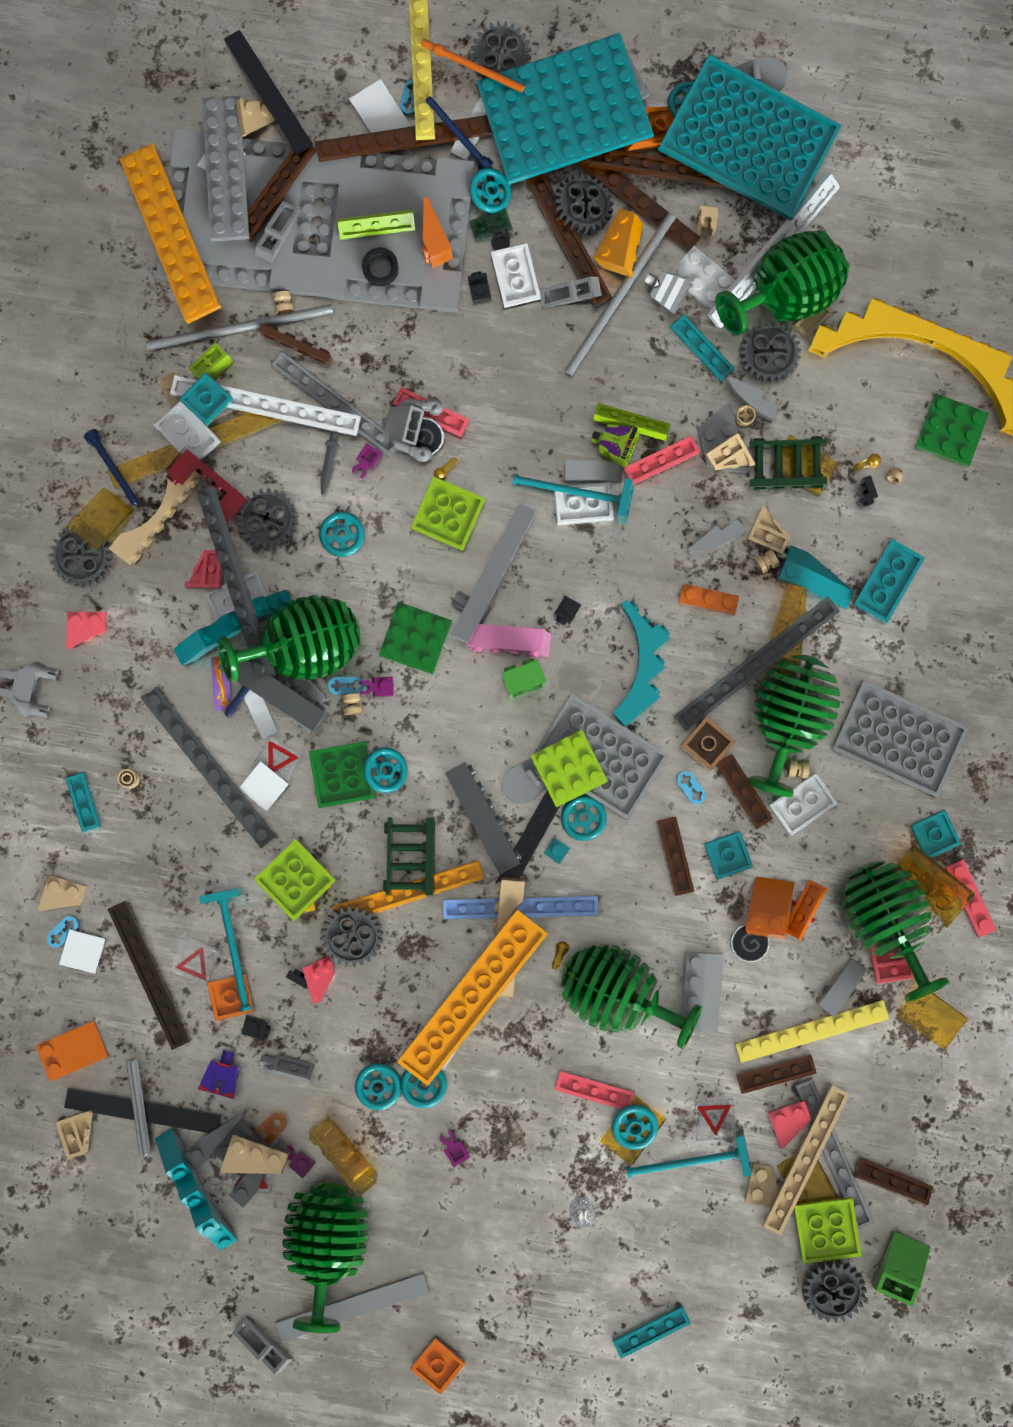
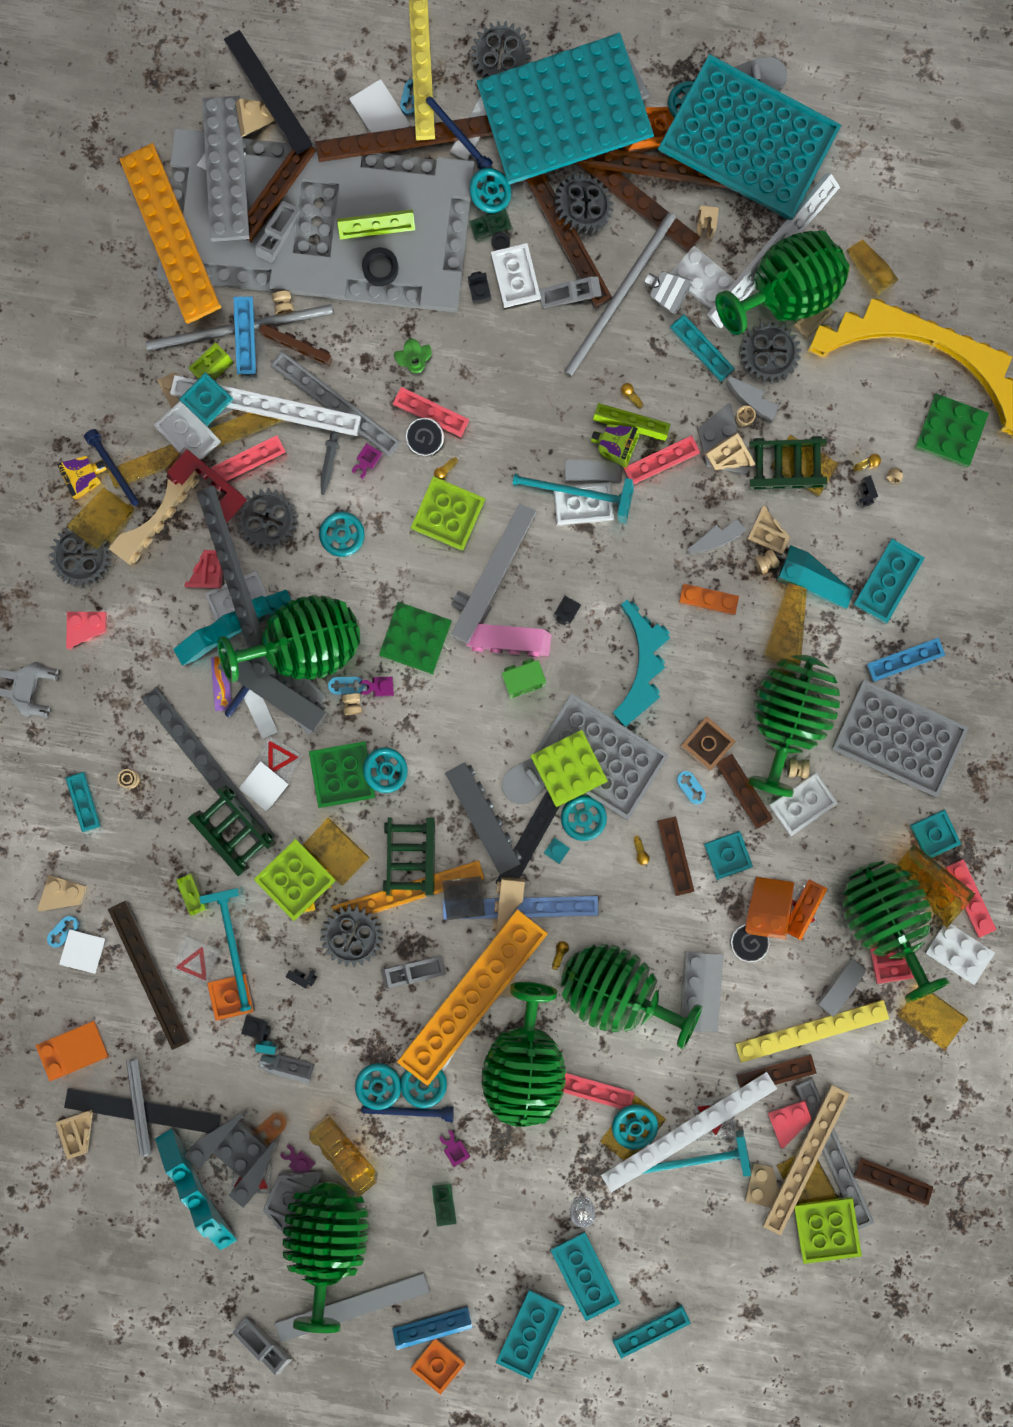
dark purple torso [198,1050,240,1099] -> none
tan wing [220,1135,289,1174] -> none
coral wing [302,955,335,1003] -> none
light grey torso [382,399,443,462] -> none
orange bar [421,39,525,93] -> none
orange slope [421,196,453,268] -> none
light orange wedge [593,208,643,278] -> none
dark grey plate [674,596,840,730] -> none
dark grey gear [802,1259,867,1323] -> none
bright green slope [872,1231,931,1307] -> none
none -> torso [57,456,107,500]
none -> lime hinge [176,873,209,916]
none -> dark green fence [187,786,276,876]
none -> coral plate [211,435,286,482]
none -> dark azure plate [233,296,256,374]
none -> teal plate [255,1040,277,1055]
none -> light grey wing [263,1171,322,1237]
none -> clear yellow piece [303,818,370,886]
none -> dark blue piece [361,1106,454,1122]
none -> light grey slope [381,956,446,989]
none -> dark azure plate [392,1307,473,1350]
none -> bright green plate [394,338,432,373]
none -> clear green slope [432,1184,457,1227]
none -> clear smoke plate [442,876,485,920]
none -> green plant [481,982,566,1127]
none -> teal plate [496,1289,565,1380]
none -> teal plate [550,1231,621,1321]
none -> white plate [601,1072,777,1192]
none -> piece [621,383,644,408]
none -> piece [634,836,650,865]
none -> clear yellow slope [847,239,899,296]
none -> dark azure plate [866,638,945,682]
none -> white plate [924,921,995,985]

